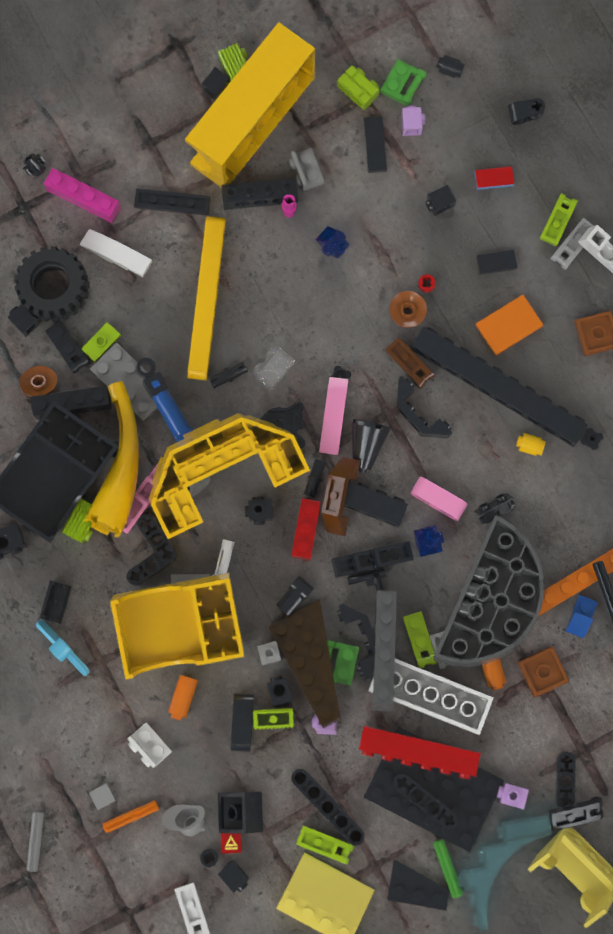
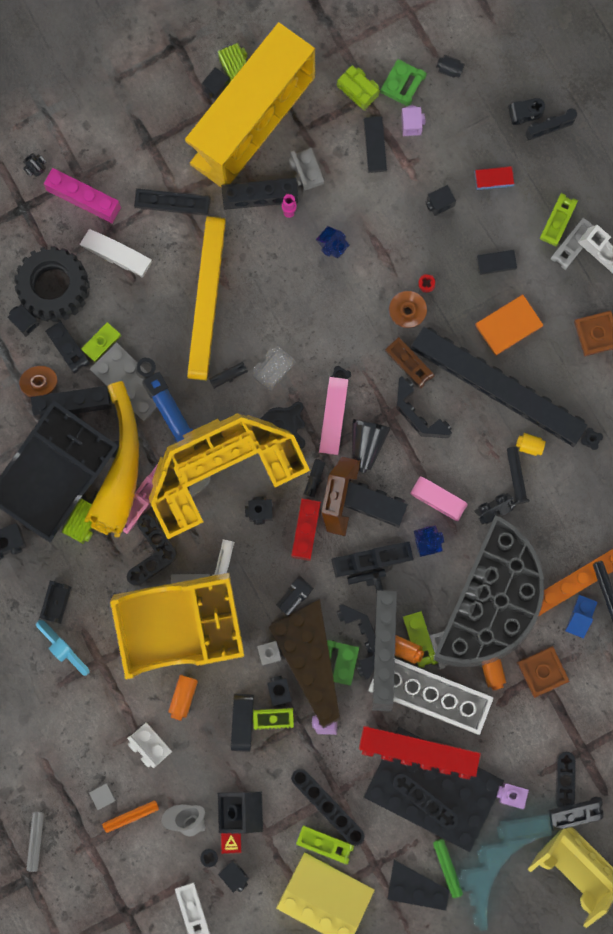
none -> orange brick [395,635,424,664]
none -> black axle [507,447,530,504]
none -> black plate [525,108,577,141]

